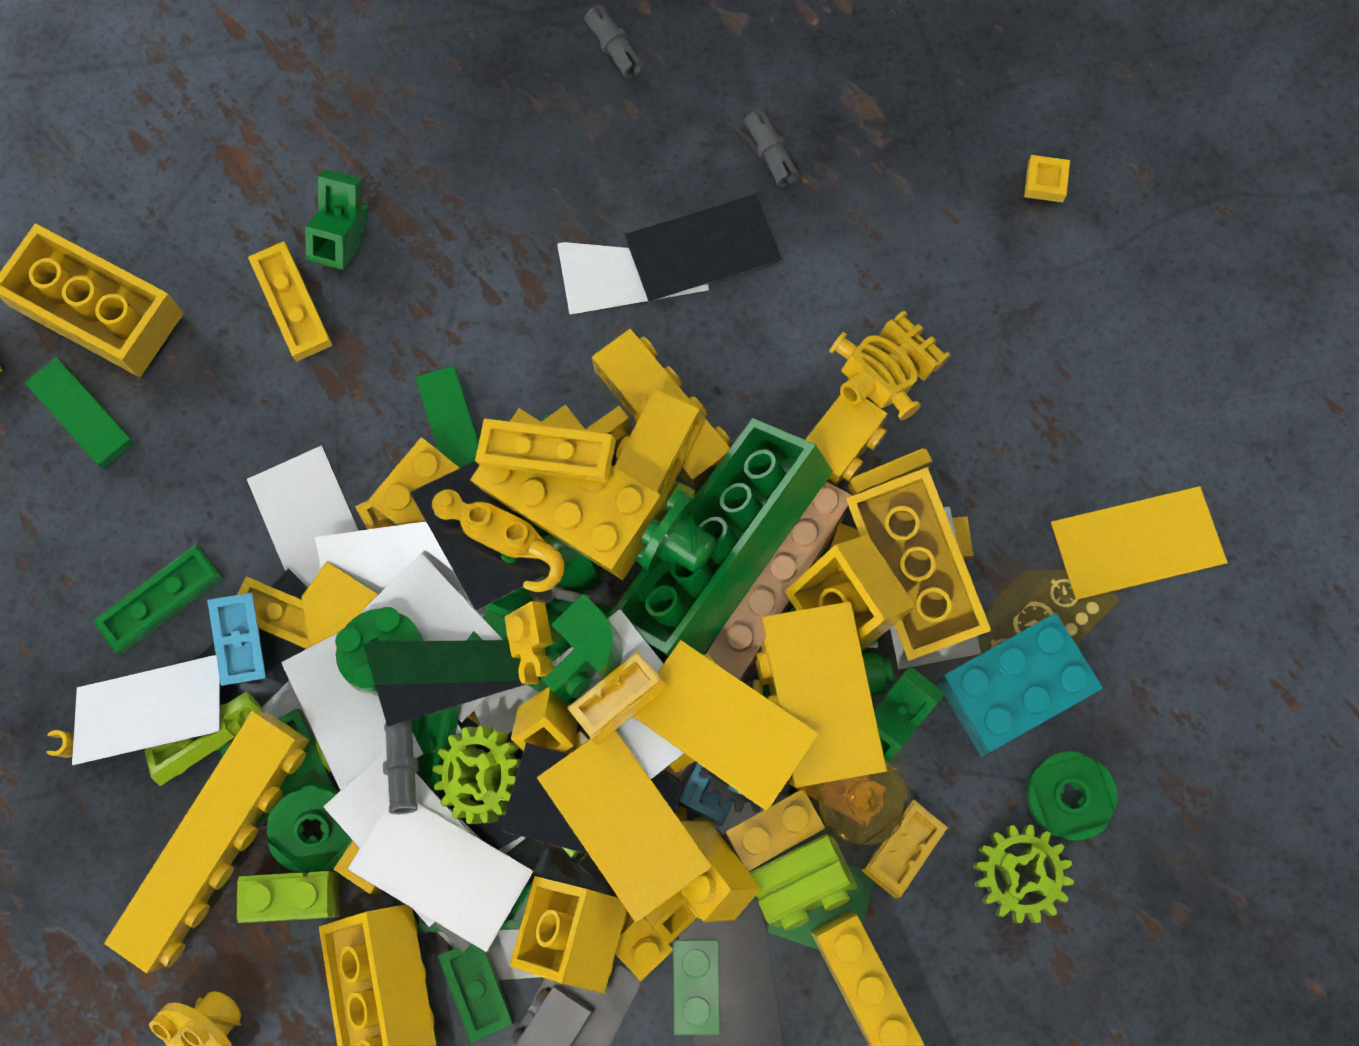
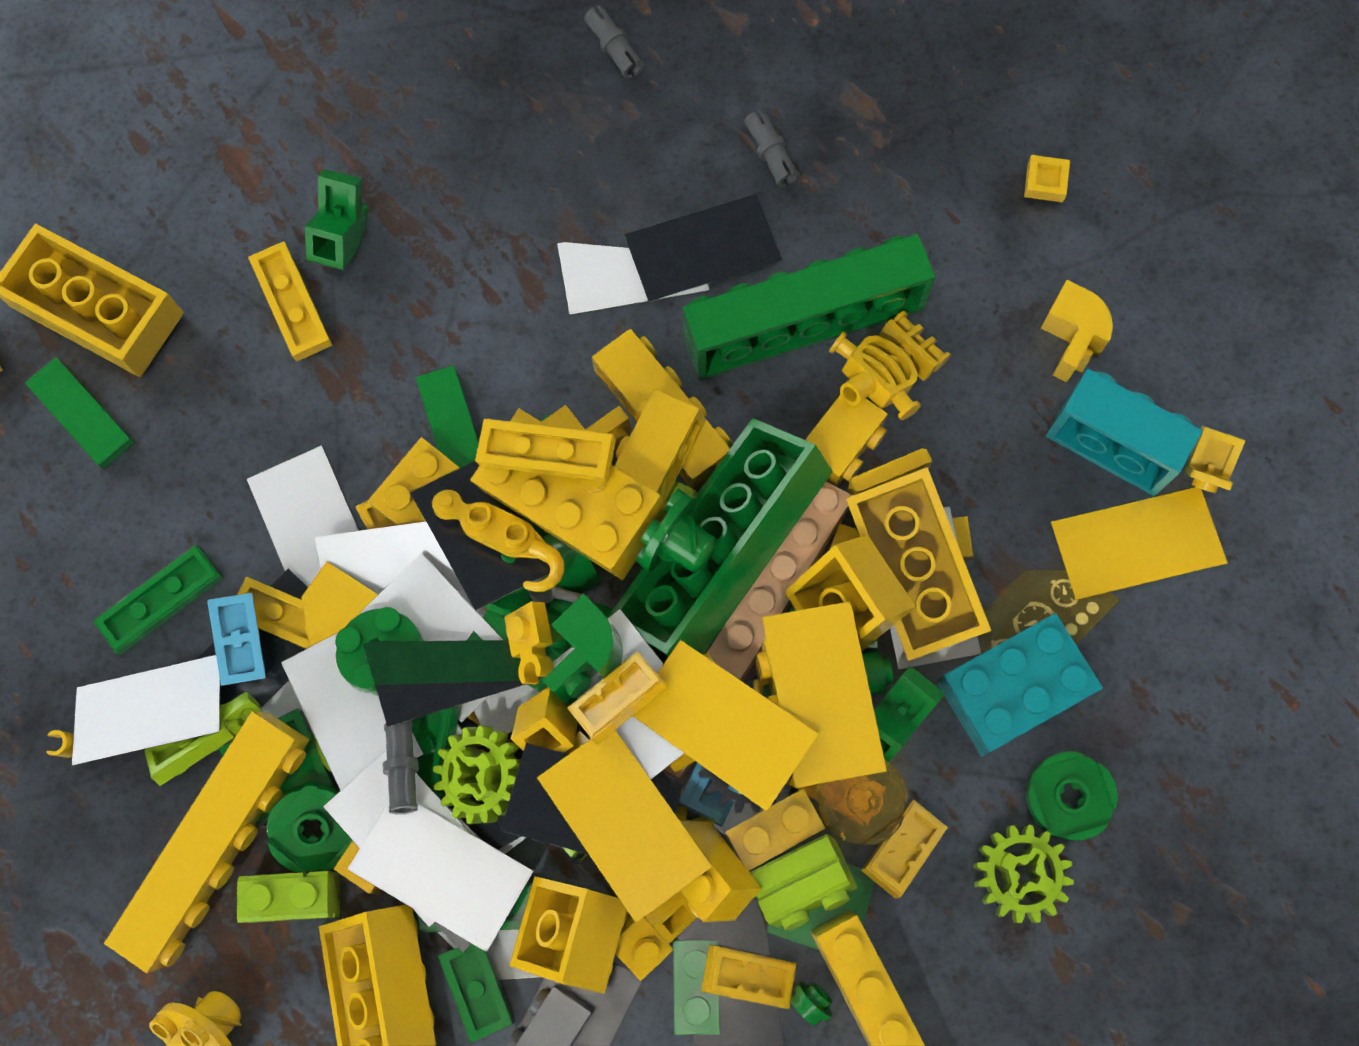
none -> green brick [683,234,935,381]
none -> yellow plate [701,945,797,1009]
none -> green plate [790,982,833,1026]
none -> yellow brick [1041,280,1113,382]
none -> teal brick [1045,368,1203,497]
none -> yellow bracket [1184,425,1245,493]

